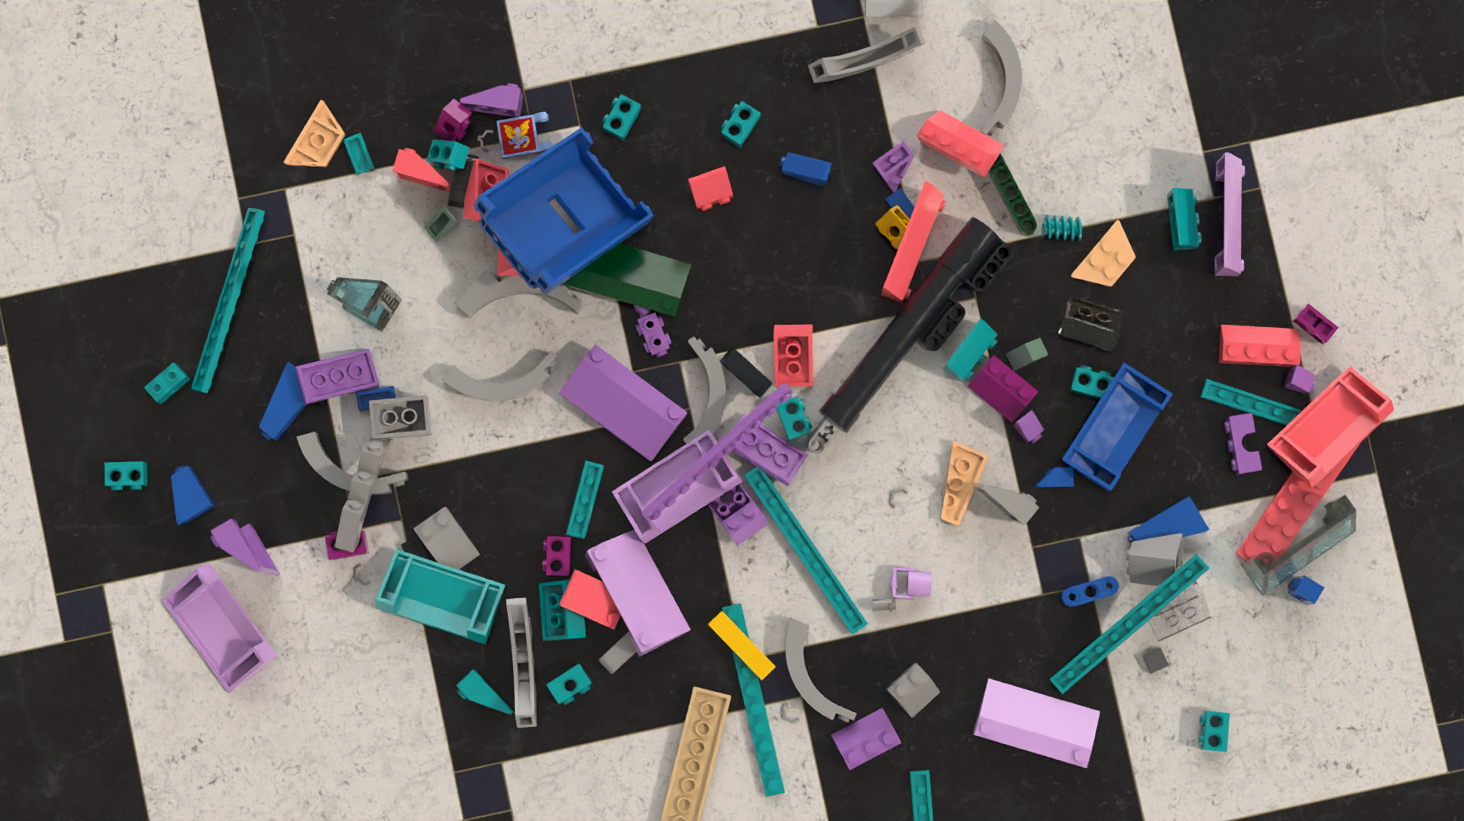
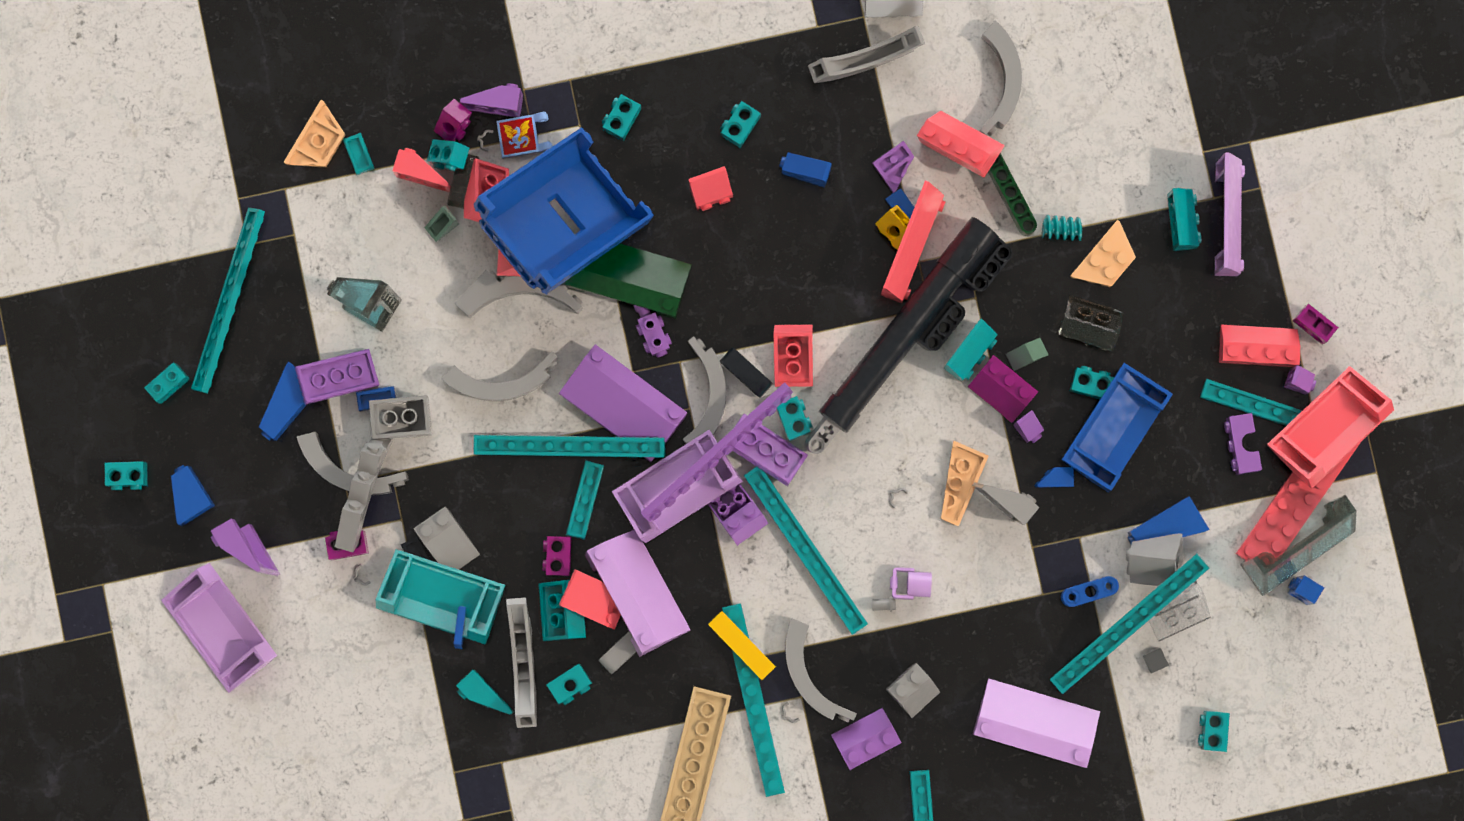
none -> blue tile [454,606,467,649]
none -> teal plate [474,435,665,457]

